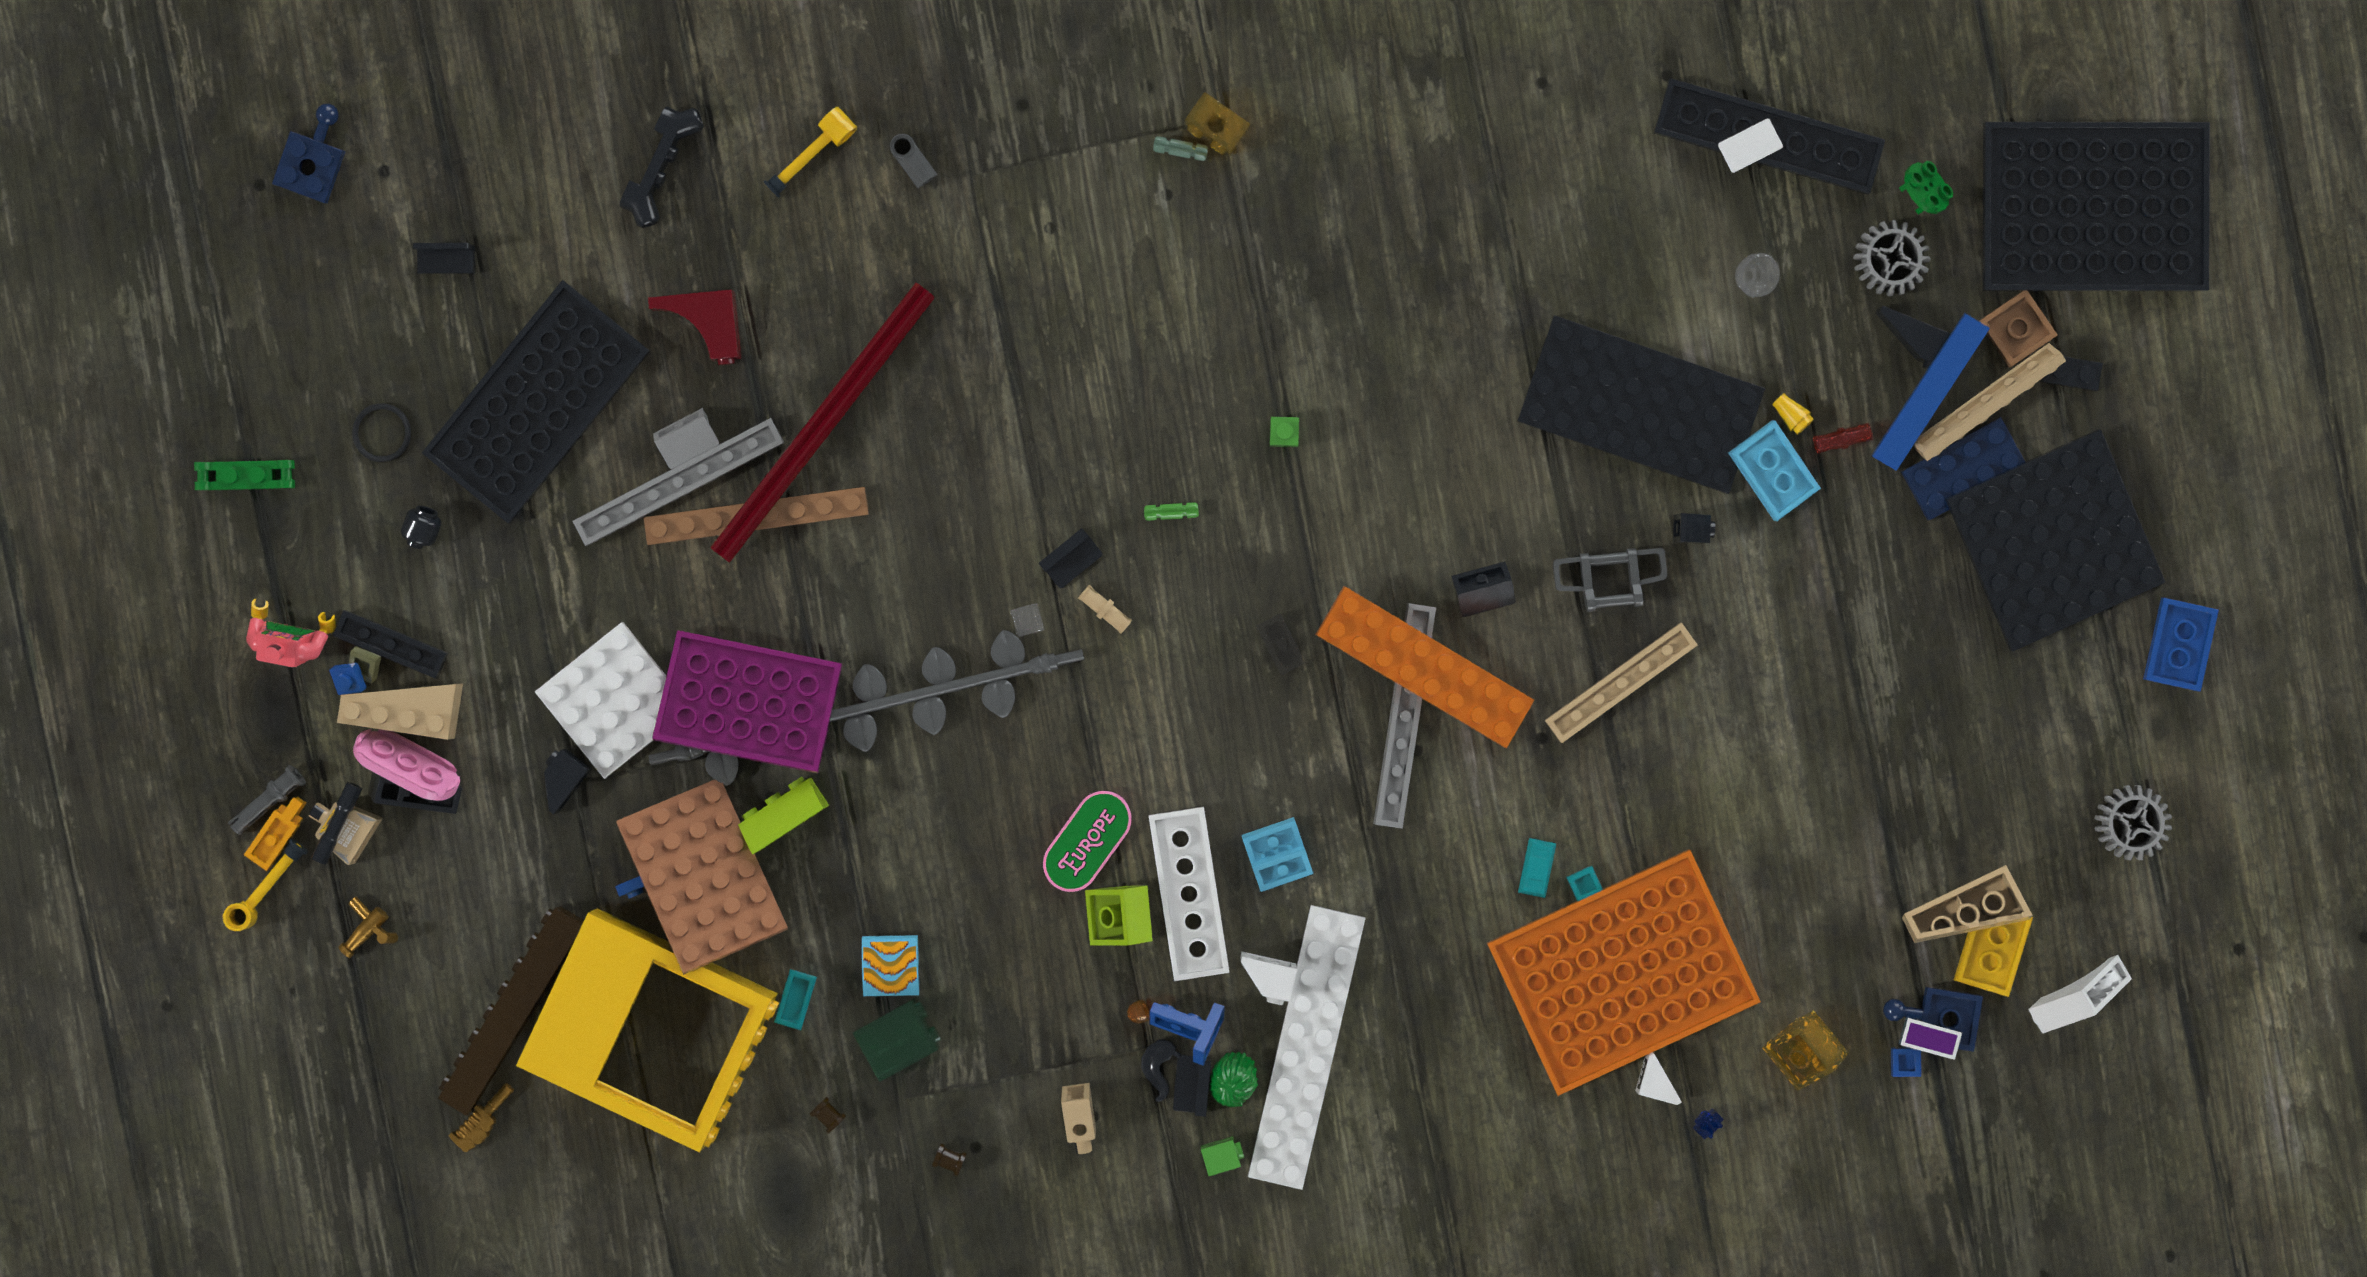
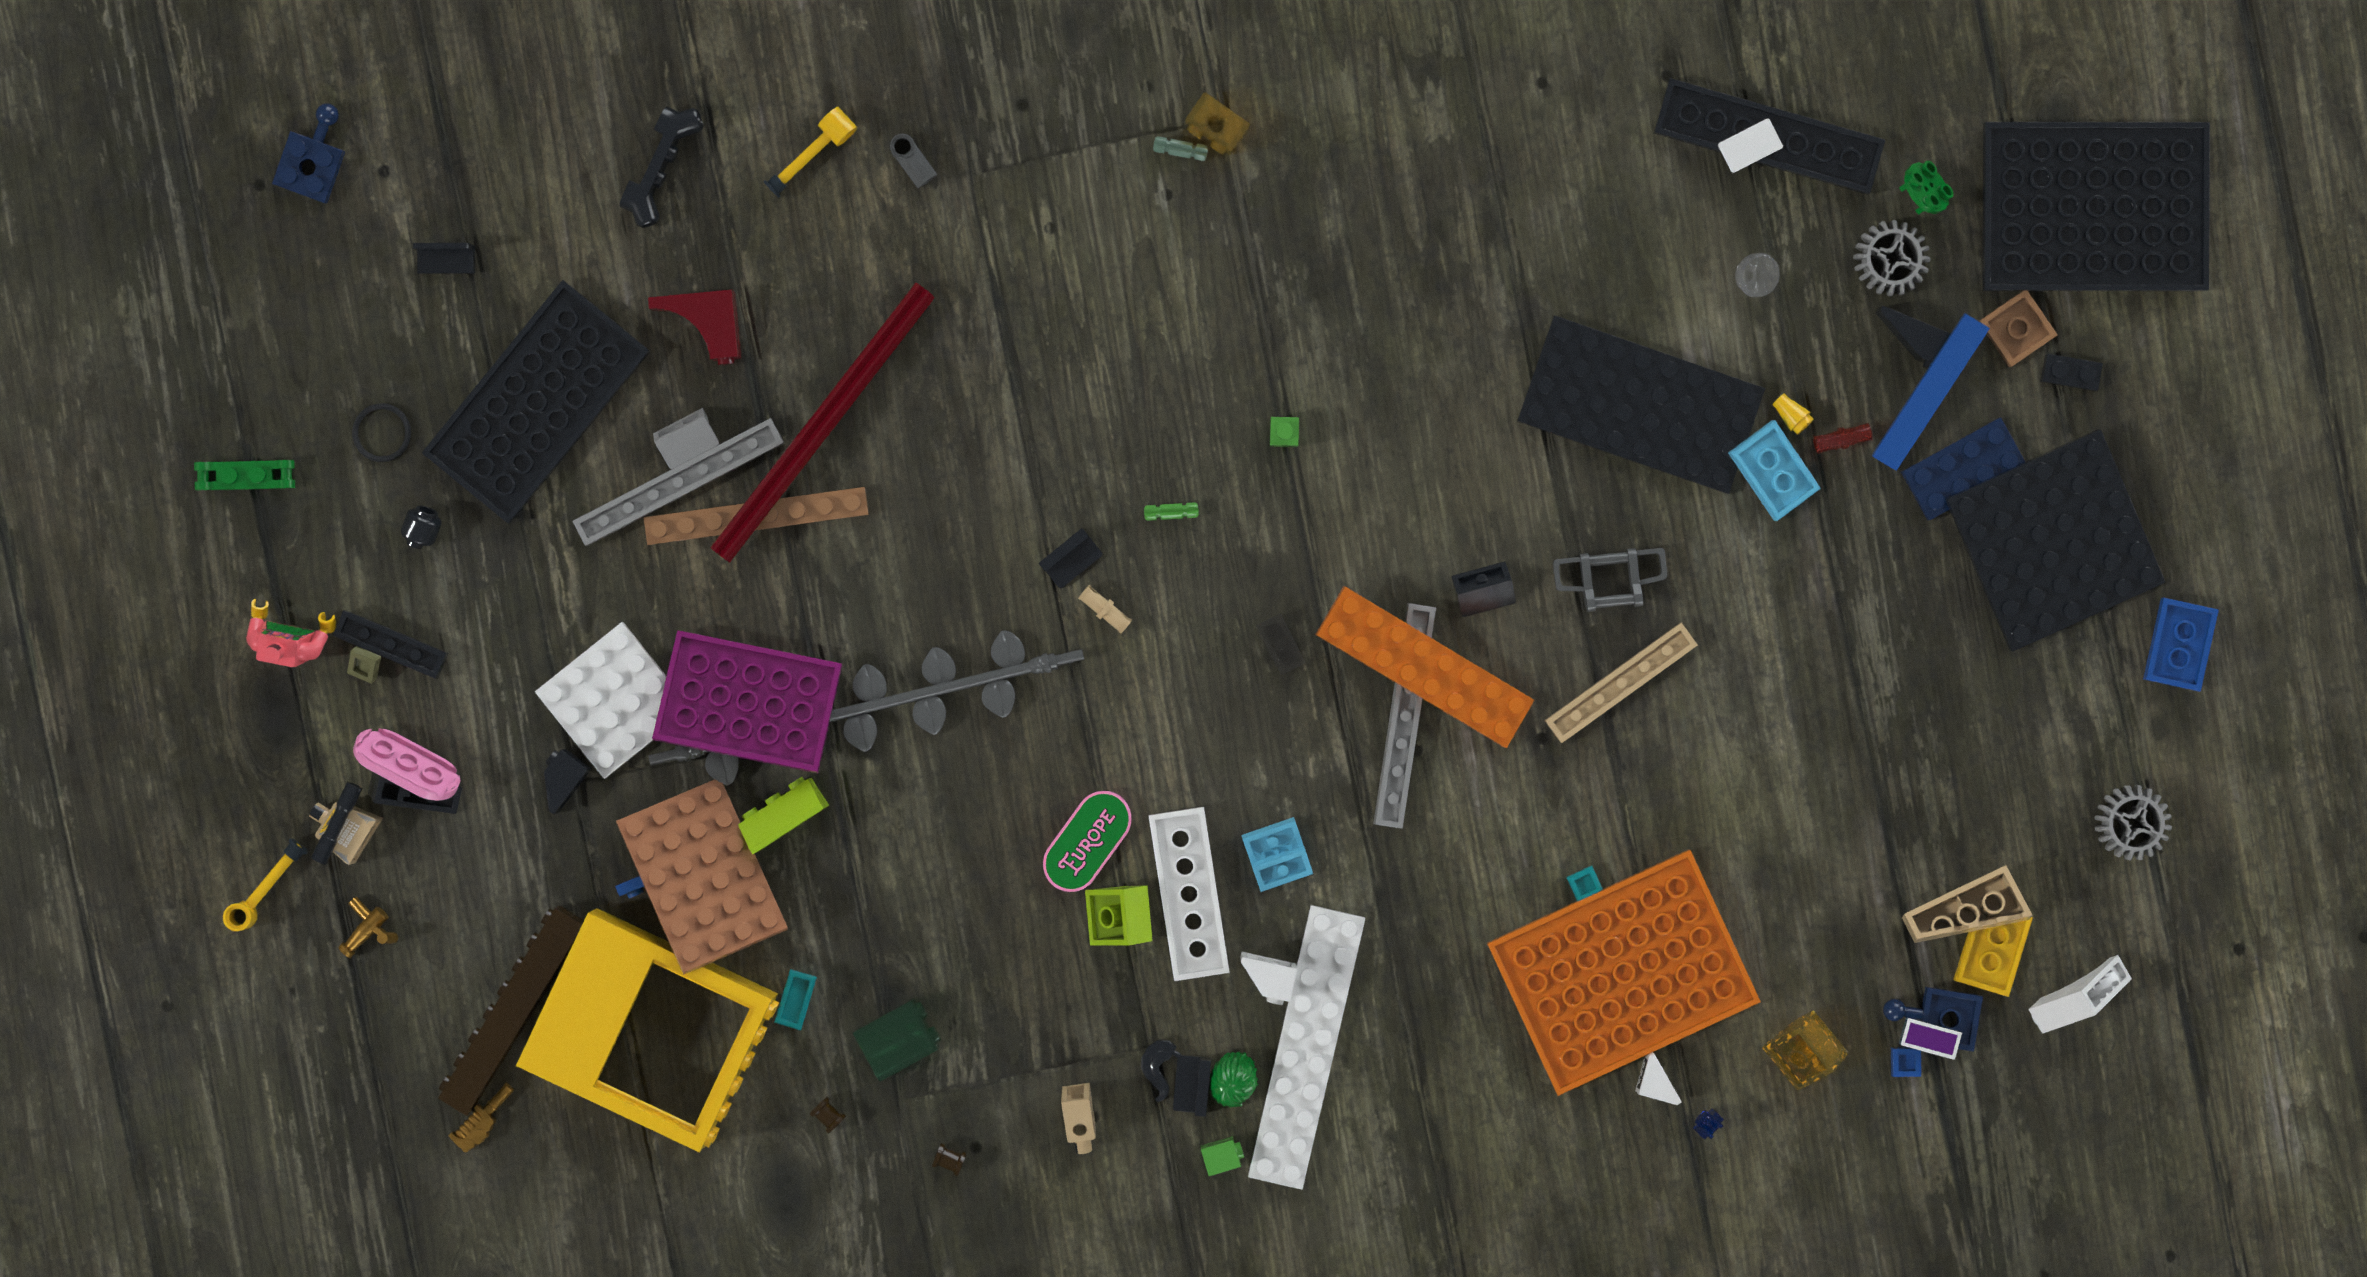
dark grey pin [228,765,306,835] -> none
light orange hinge [244,796,307,871] -> none
blue plate [329,663,367,695] -> none
tan wedge [337,684,463,740] -> none
slope [862,935,920,996] -> none
clear panel [1010,603,1045,637] -> none
clear orange hinge [1127,999,1150,1023] -> none
blue bracket [1150,1002,1225,1065] -> none
teal tile [1518,838,1556,898] -> none
black slope [1673,513,1715,544] -> none
tan plate [1913,343,2066,461] -> none

